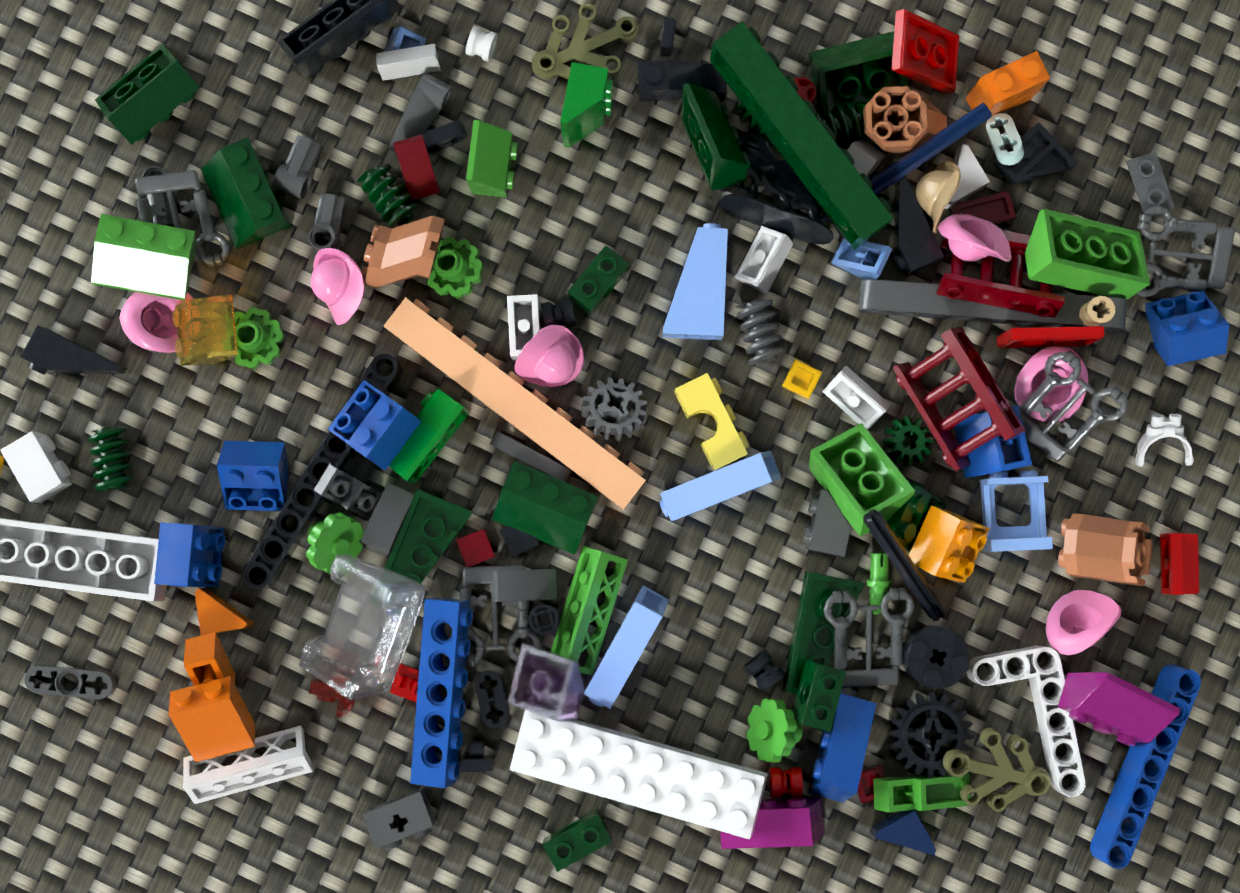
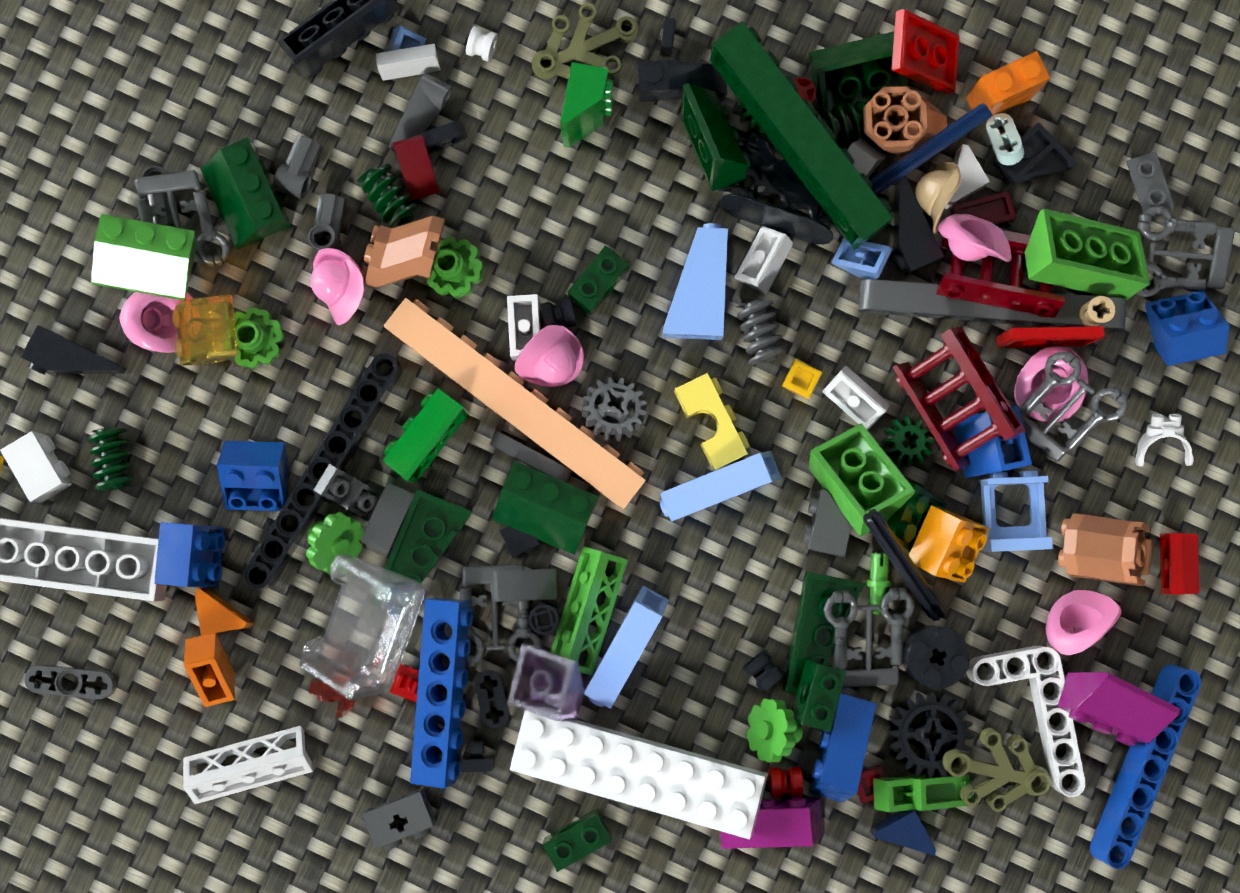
dark green slope [95,44,200,145] -> none
orange brick [168,676,255,762] -> none
blue slope [328,380,421,470] -> none
dark red tile [456,529,496,568] -> none
bright green slope [466,120,518,198] -> none

